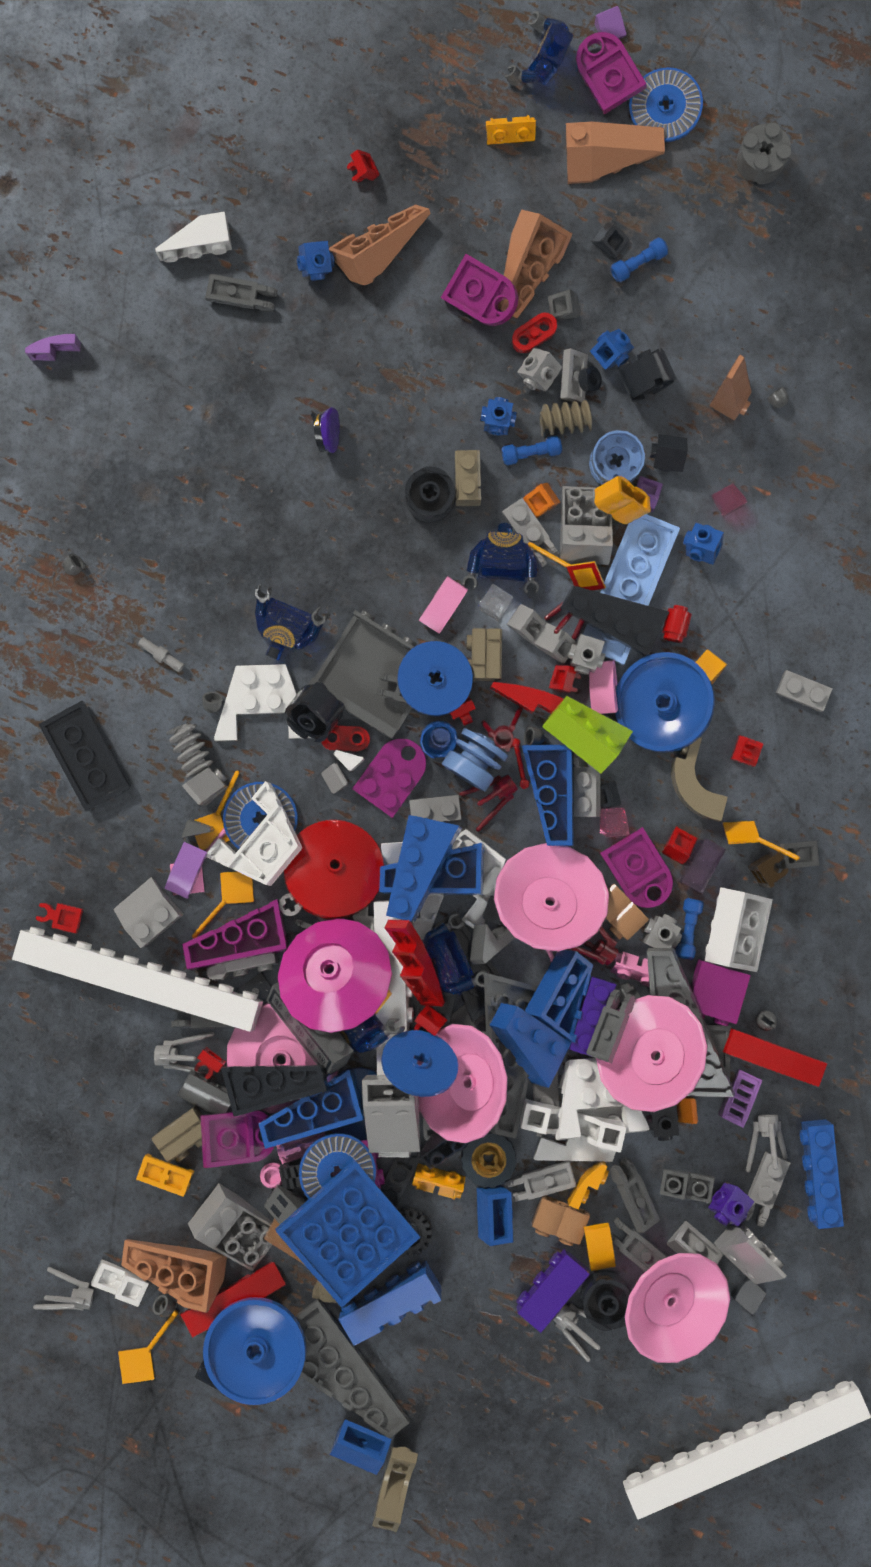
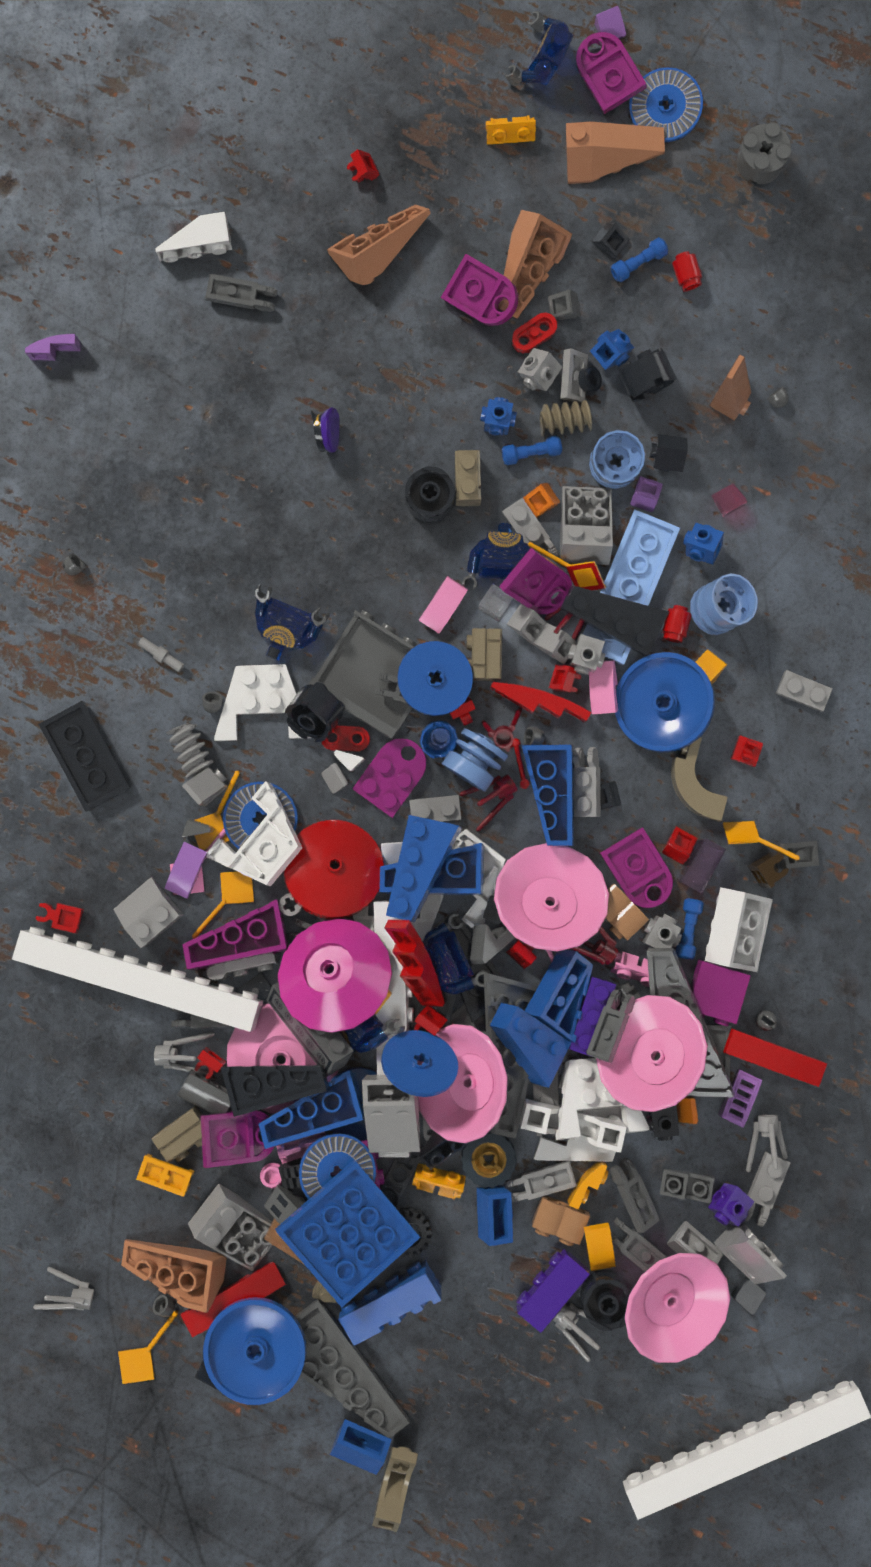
white slope [91,1259,149,1307] -> none
blue brick [297,241,334,281] -> none
lime wedge [542,696,633,774] -> none
light orange brick [594,476,651,524] -> none
clear pink slope [600,808,629,837] -> none
blue brick [800,1119,844,1229] -> none
none -> magenta plate [499,547,572,614]
none -> red tile [506,940,537,969]
none -> red brick [672,251,703,291]
none -> medium blue wheel [690,573,758,635]

